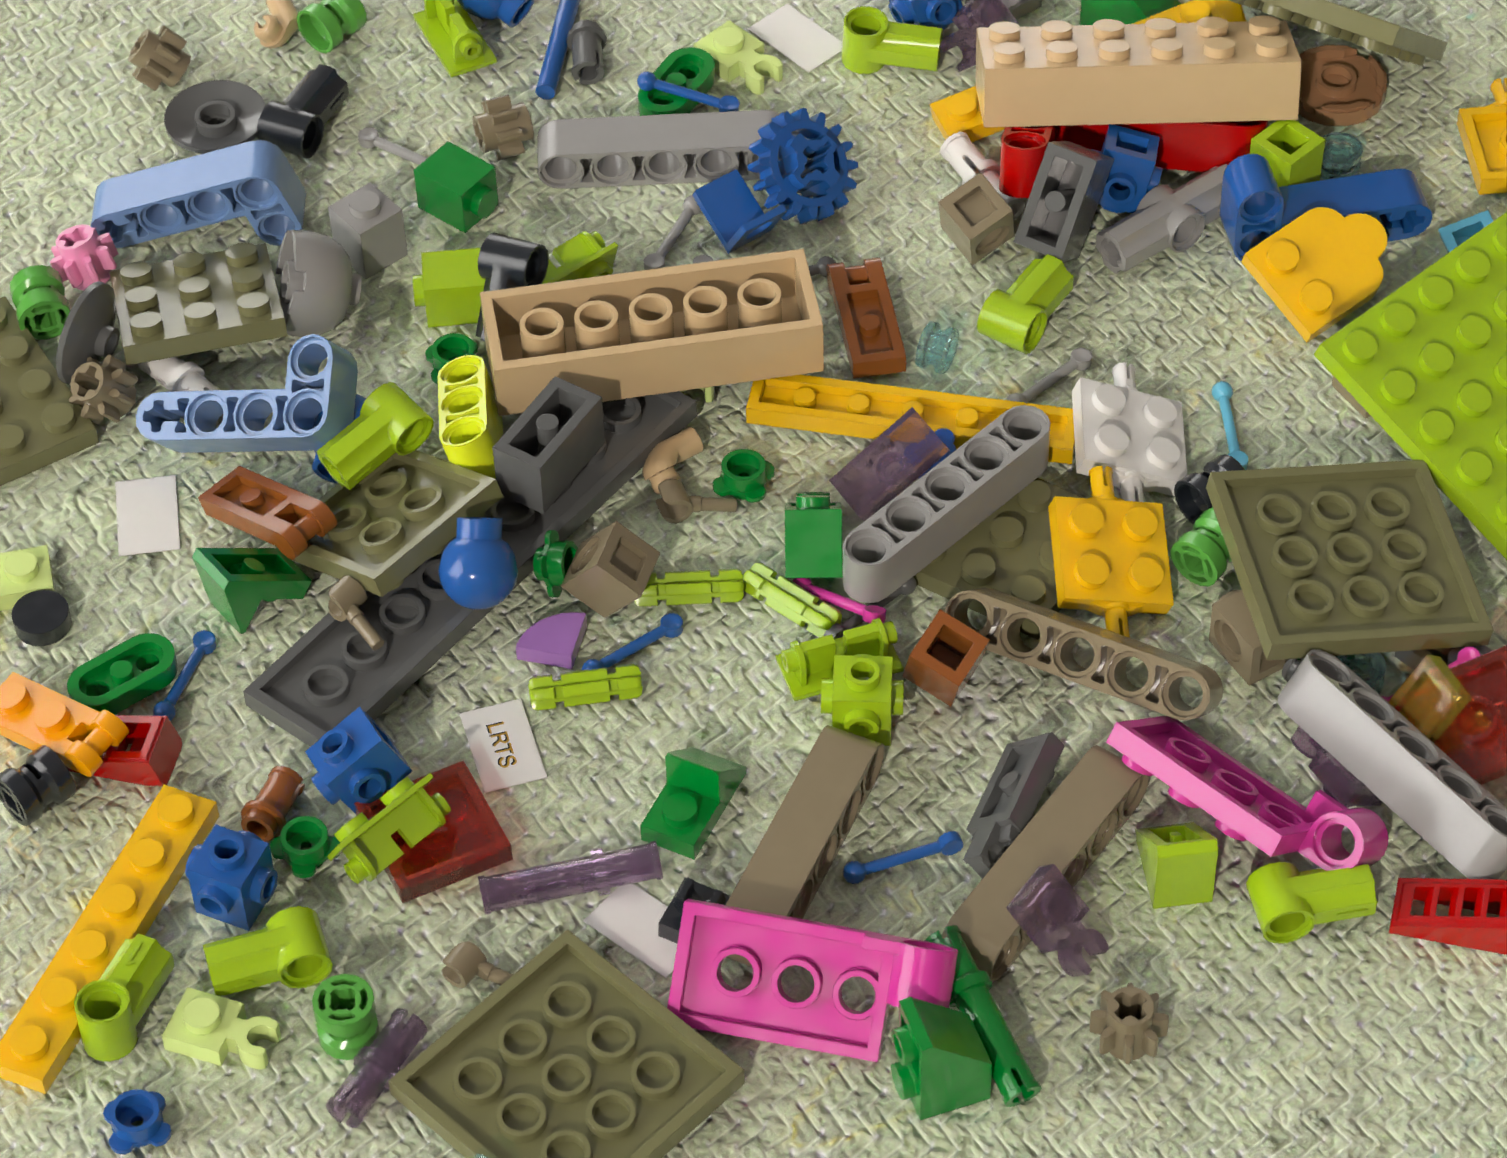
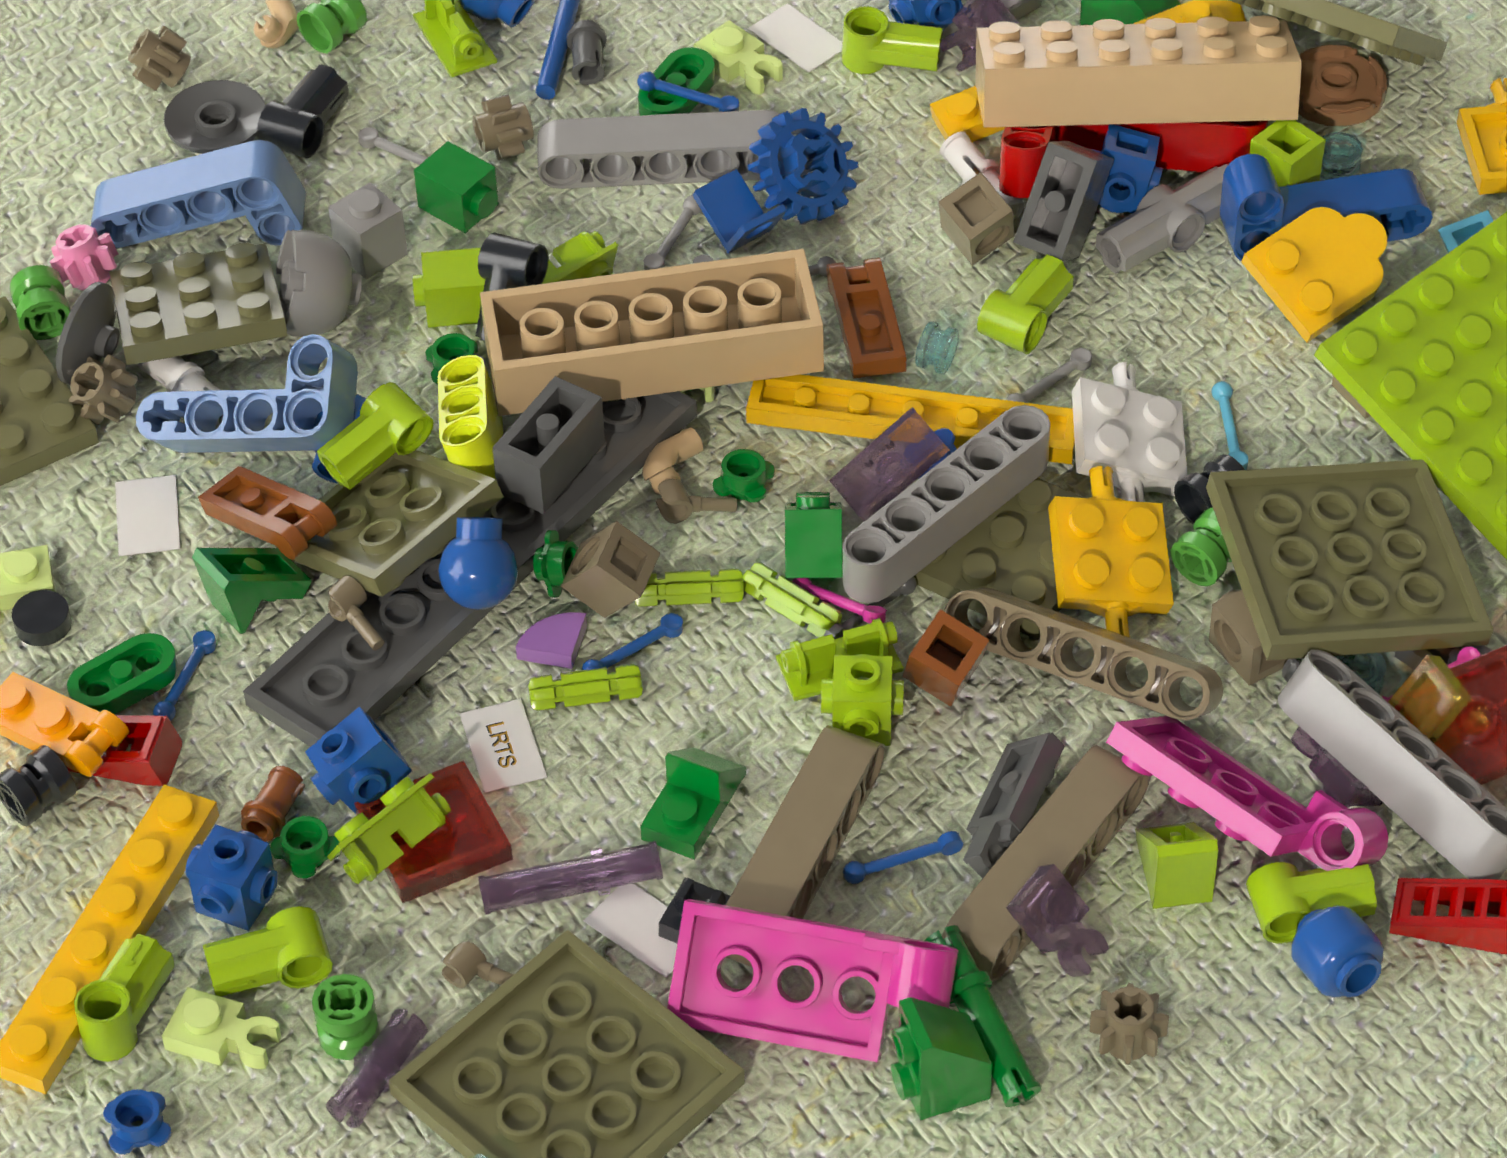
none -> blue head [1291,906,1384,998]

